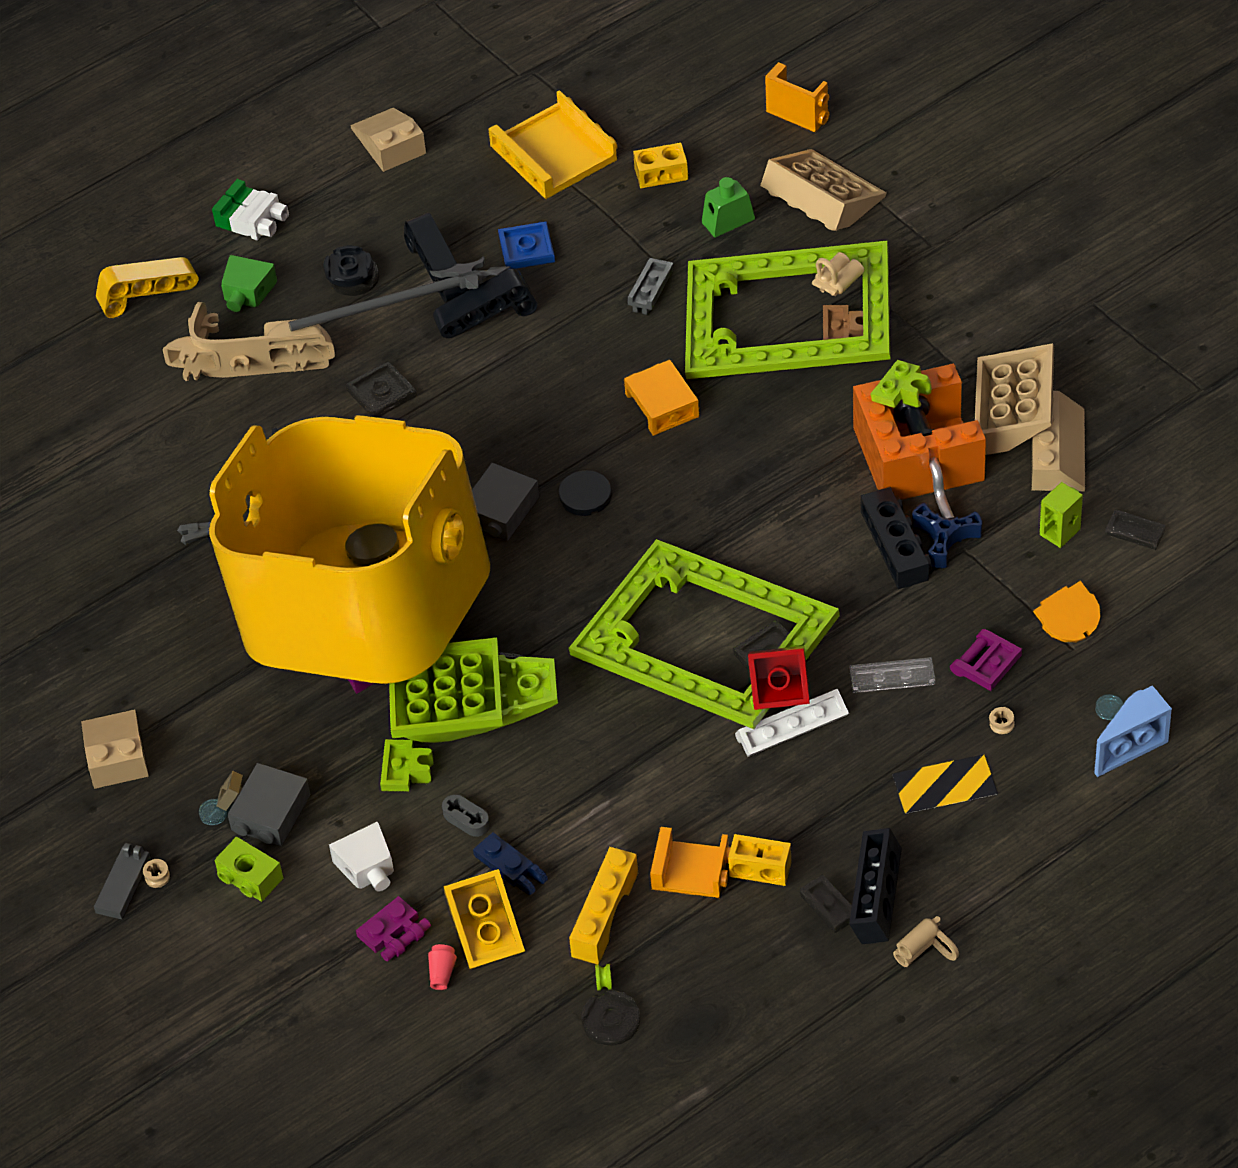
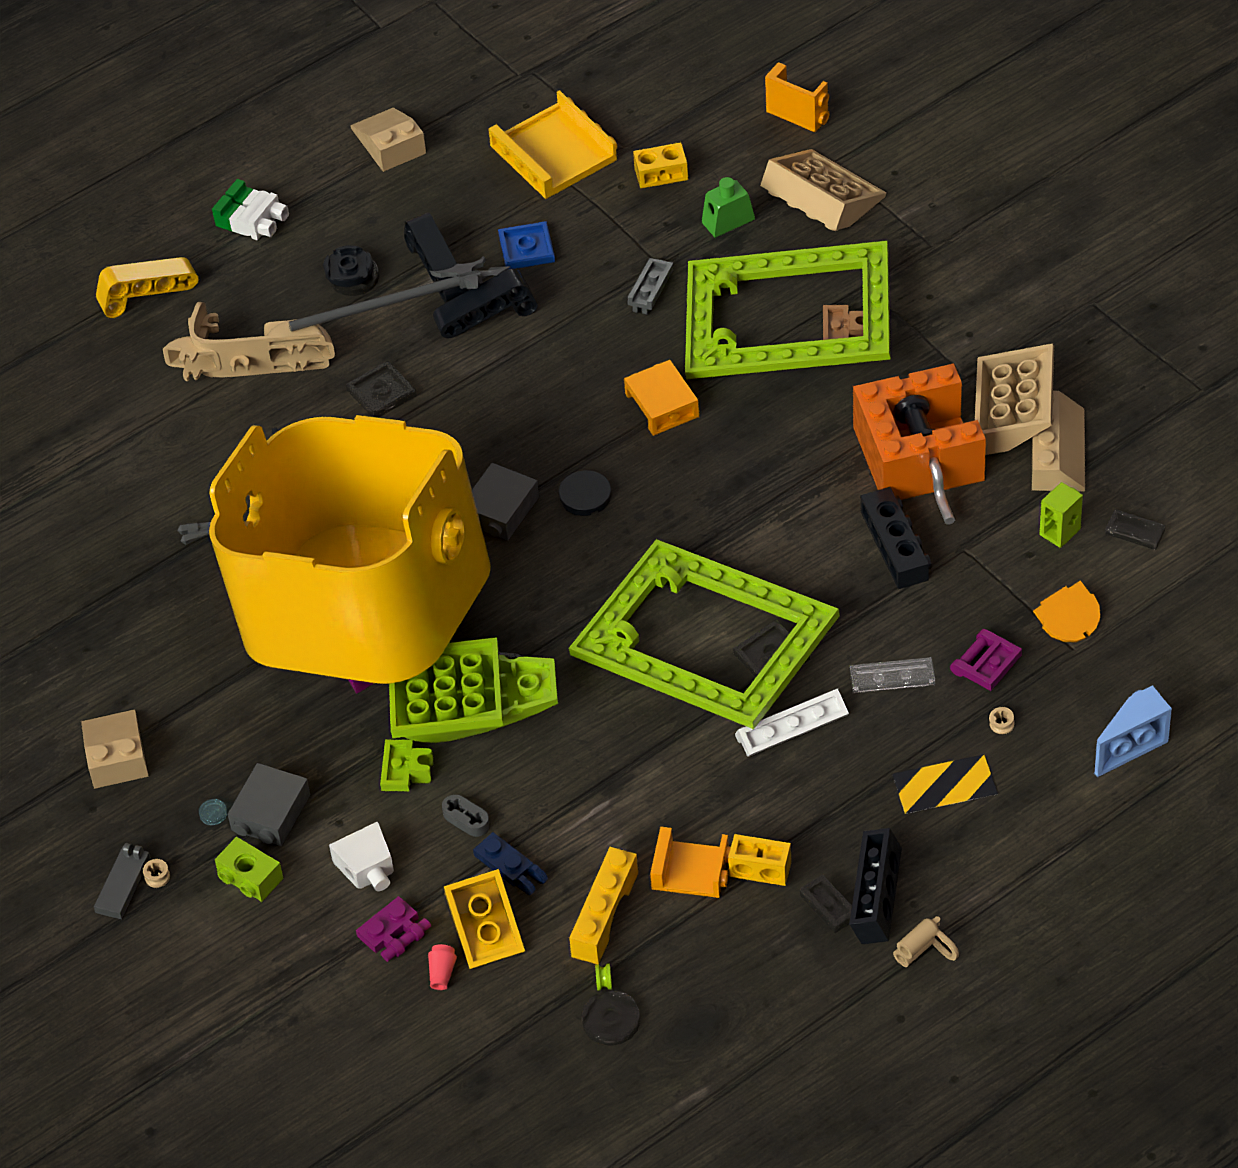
dark tan plate [216,771,243,811] -> none
bright green torso [222,255,277,312] -> none
black tile [345,524,399,566] -> none
red slope [748,646,810,710] -> none
tan piece [812,252,864,296] -> none
lime plate [871,360,932,408] -> none
dark blue piece [912,503,982,568] -> none
clear light blue piece [1095,694,1123,720] -> none

